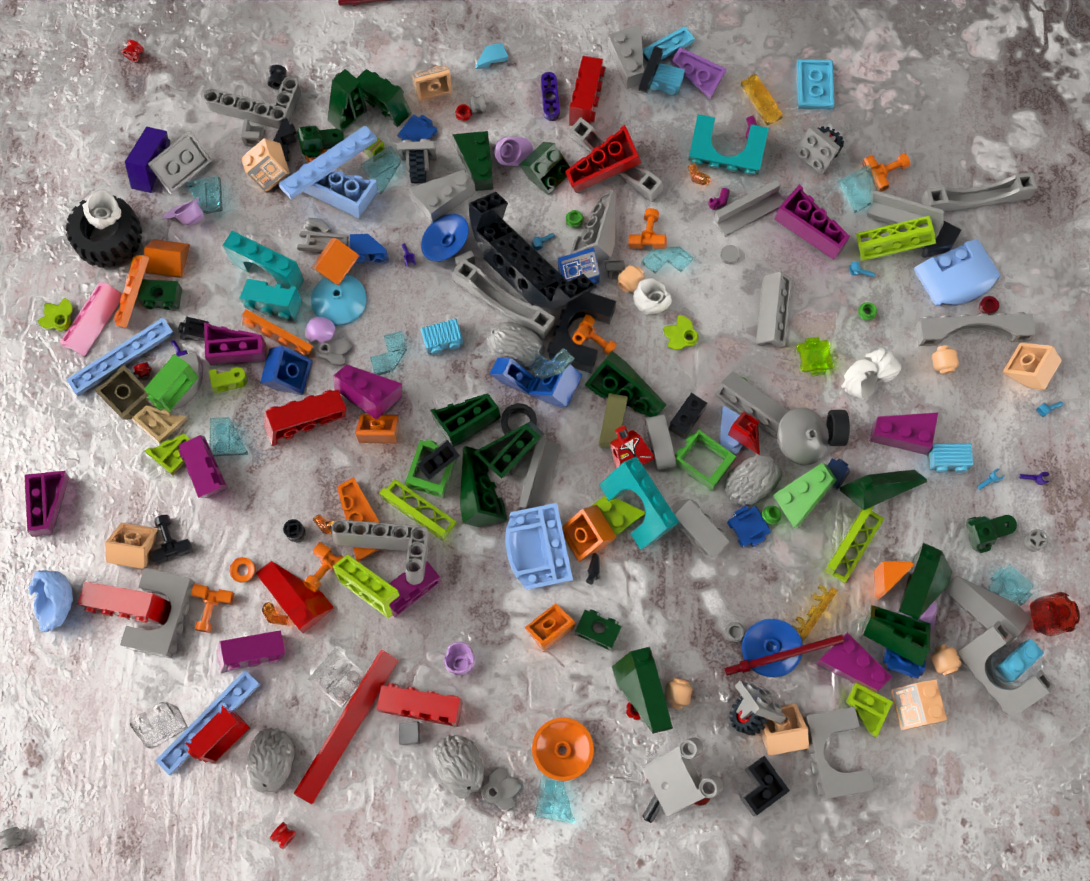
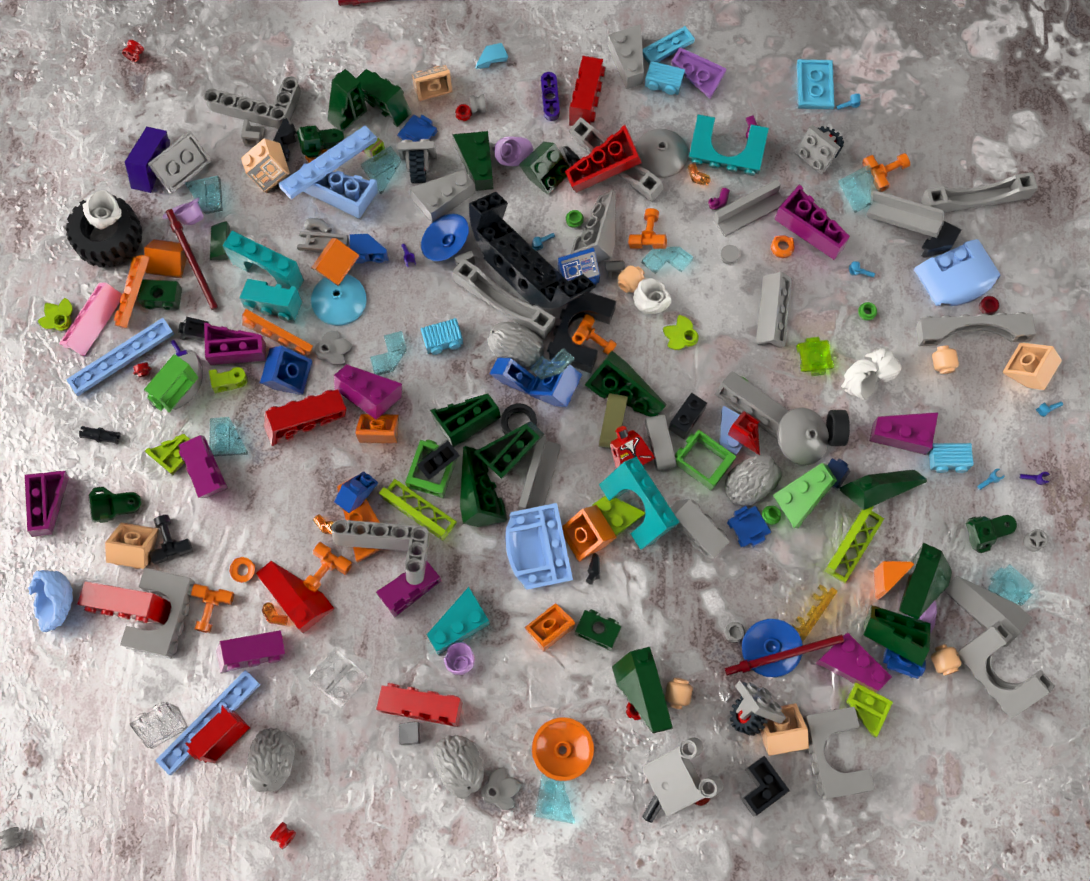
dark tan slope [95,365,150,420] -> none
tan wing [132,405,187,445] -> none
black wheel [267,65,287,89] -> none
black wheel [283,519,306,543] -> none
red tile [293,650,399,804] -> none
lavender hair [305,317,335,343] -> none
lime fence [332,554,400,619] -> none
black beam [639,46,664,93] -> none
clear yellow plate [741,74,783,126] -> none
lime fence [855,215,936,261] -> none
light nougat slope [891,679,947,730] -> none
medium azure brick [996,639,1044,683] -> none
clear red brick [1030,592,1080,636] -> none
none -> black pin [79,426,121,444]
none -> dark green piece [88,486,141,523]
none -> dark red bar [166,209,218,310]
none -> dark green slope [210,221,230,260]
none -> blue slope [334,471,379,513]
none -> teal wedge [426,587,490,655]
none -> black bar [562,146,580,166]
none -> light grey dish [635,129,688,178]
none -> orange piece [771,235,795,258]
none -> dark azure hand [836,94,861,110]

